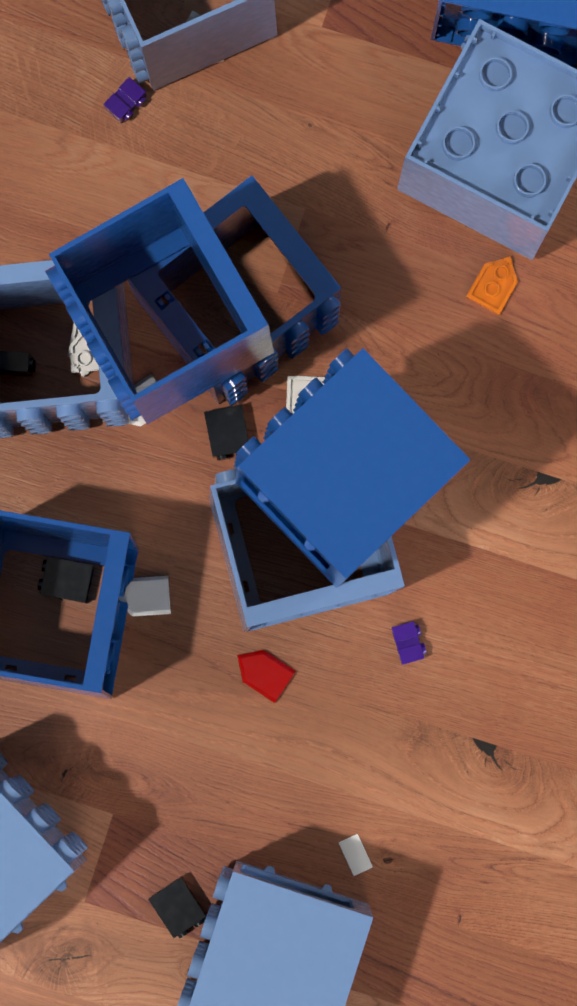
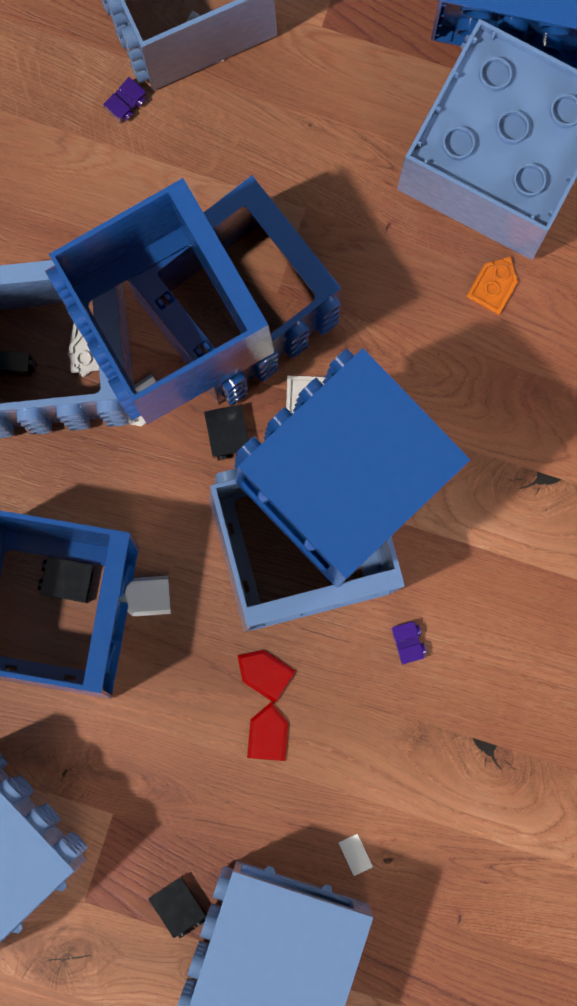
none -> red tile [247,702,289,761]

